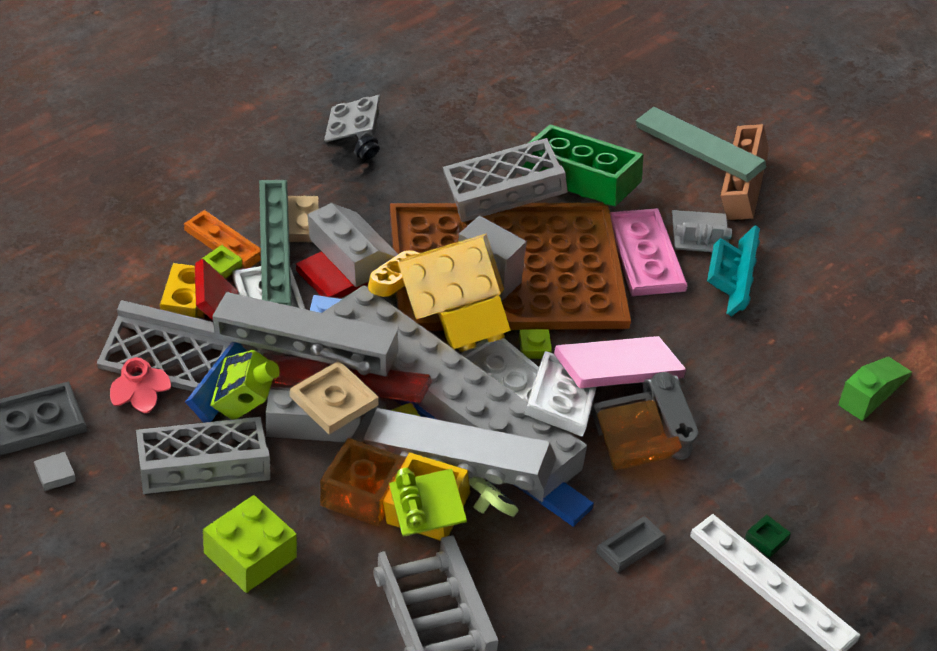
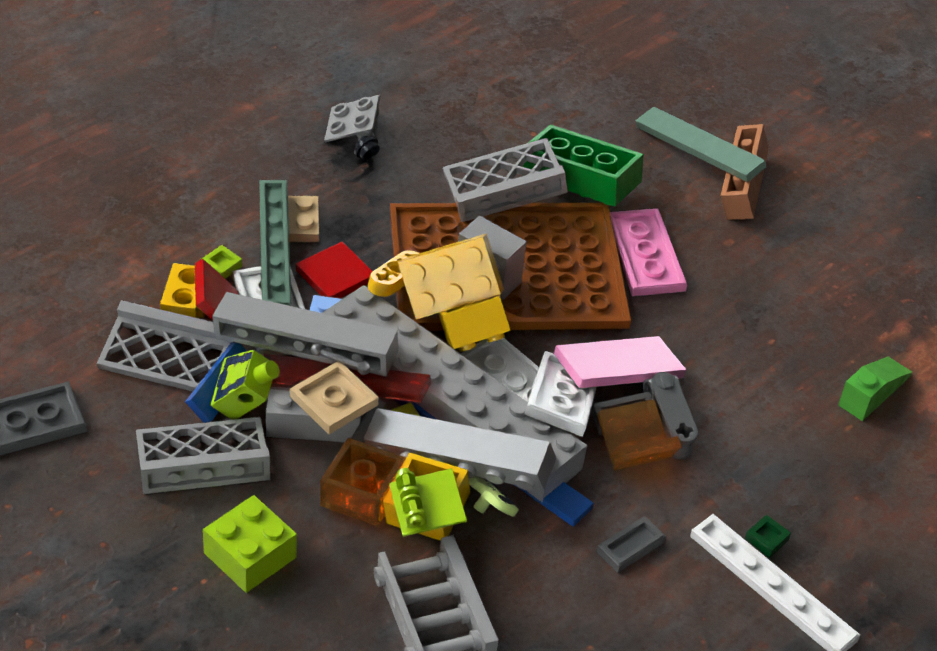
light grey tile [34,452,76,491] -> none
coral plate [110,357,171,413] -> none
orange tile [184,210,261,269] -> none
light grey slope [307,203,398,287] -> none
lime plate [519,329,552,359] -> none
light grey hinge [672,210,732,252] -> none
teal bracket [707,225,760,317] -> none

